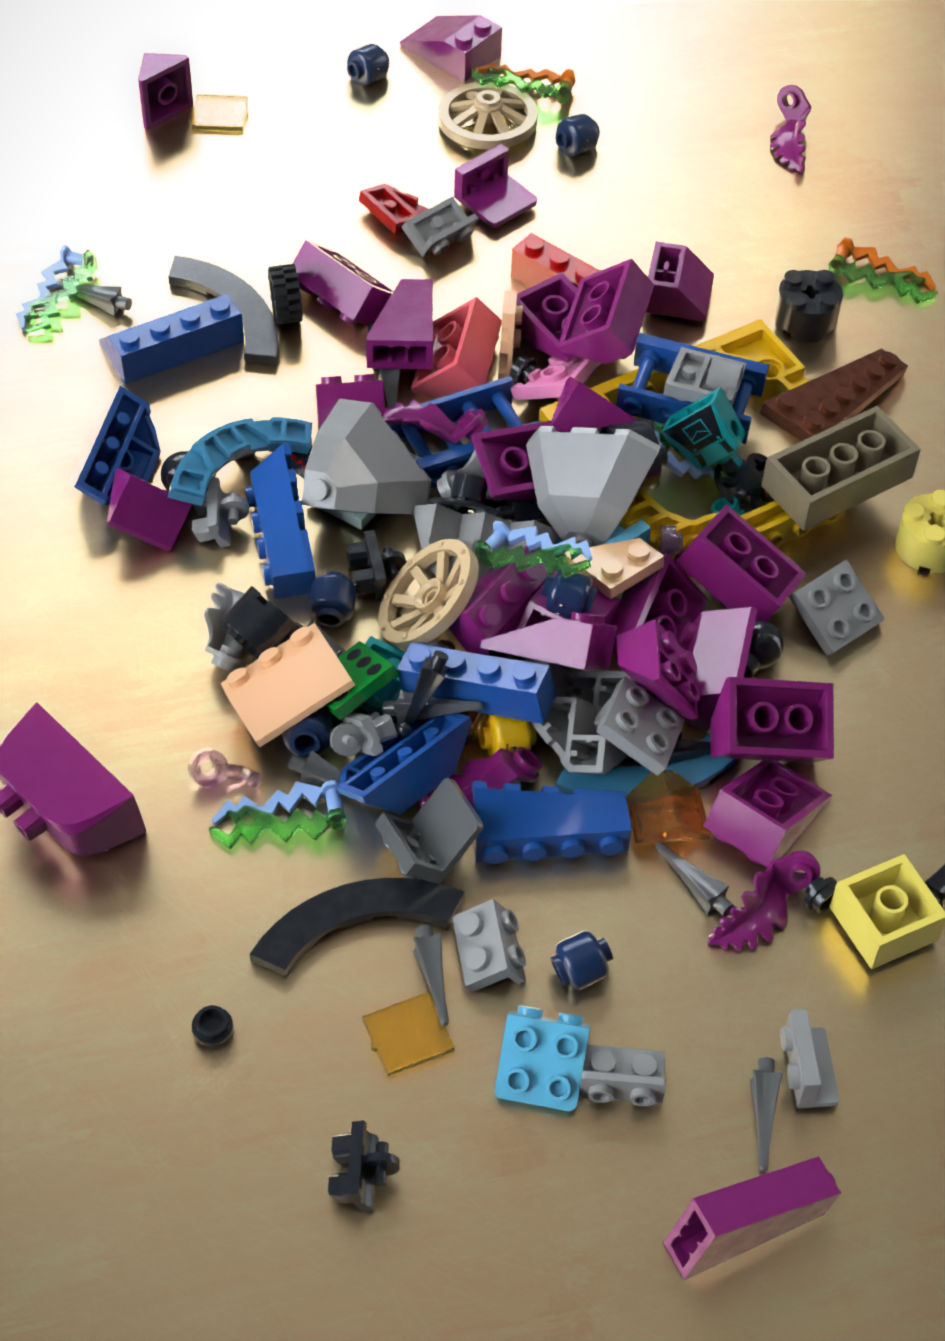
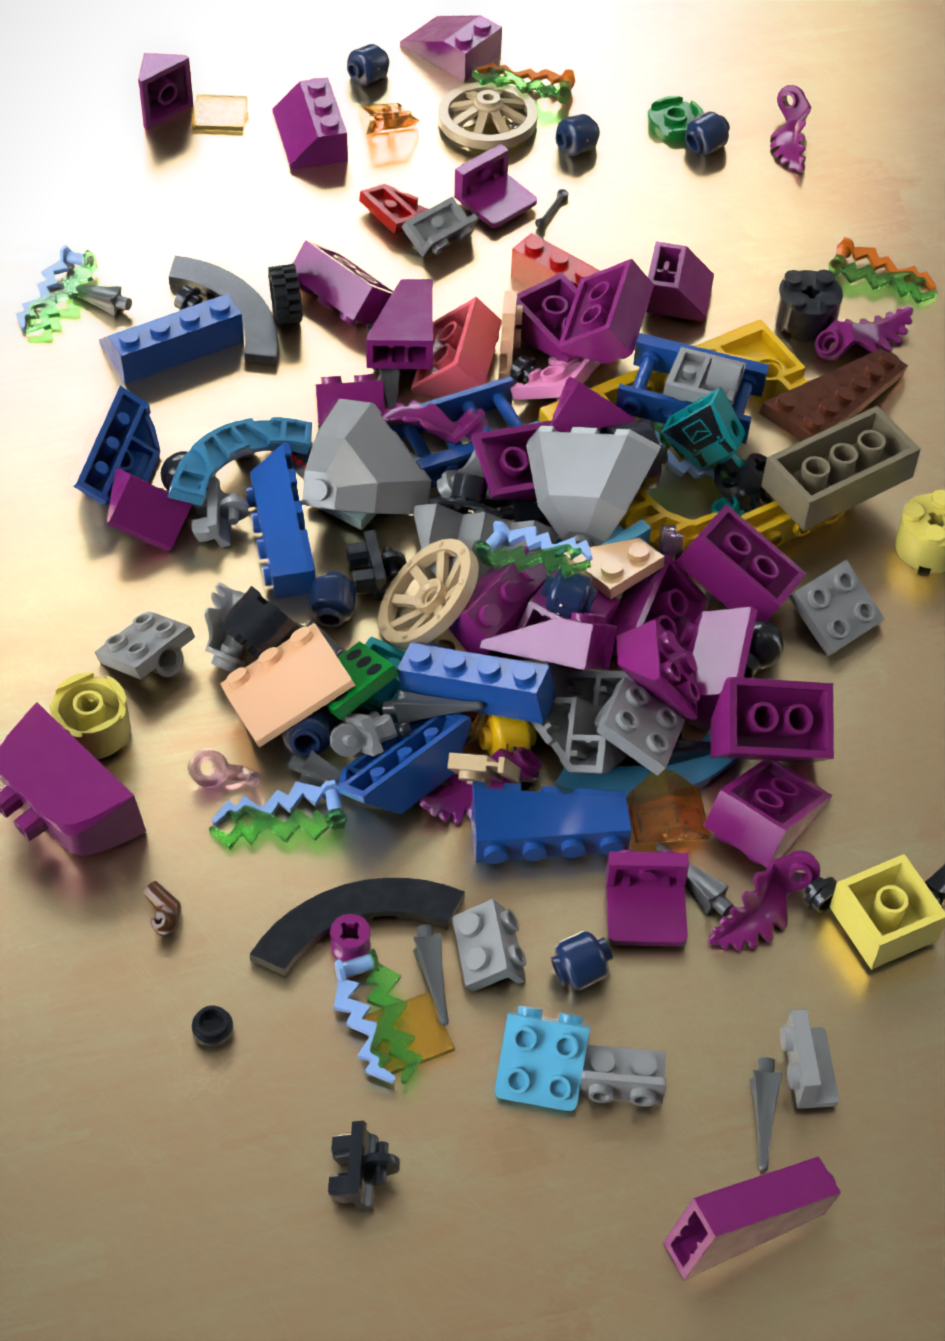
dark grey bracket [375,778,483,885] -> none
black piece [398,650,450,740] -> none
none -> light yellow brick [49,673,131,759]
none -> light grey plate [95,611,195,680]
none -> reddish brown arm [143,881,181,935]
none -> black plate [174,285,203,310]
none -> magenta slope [272,77,348,170]
none -> magenta wheel [330,914,371,962]
none -> piece [334,948,423,1084]
none -> clear orange slope [358,102,420,134]
none -> tan plate [447,752,521,787]
none -> black hinge [535,189,569,229]
none -> magenta bracket [605,850,689,946]
none -> green tile [646,96,704,141]
none -> dark blue head [685,111,730,156]
none -> magenta plant [815,306,914,361]

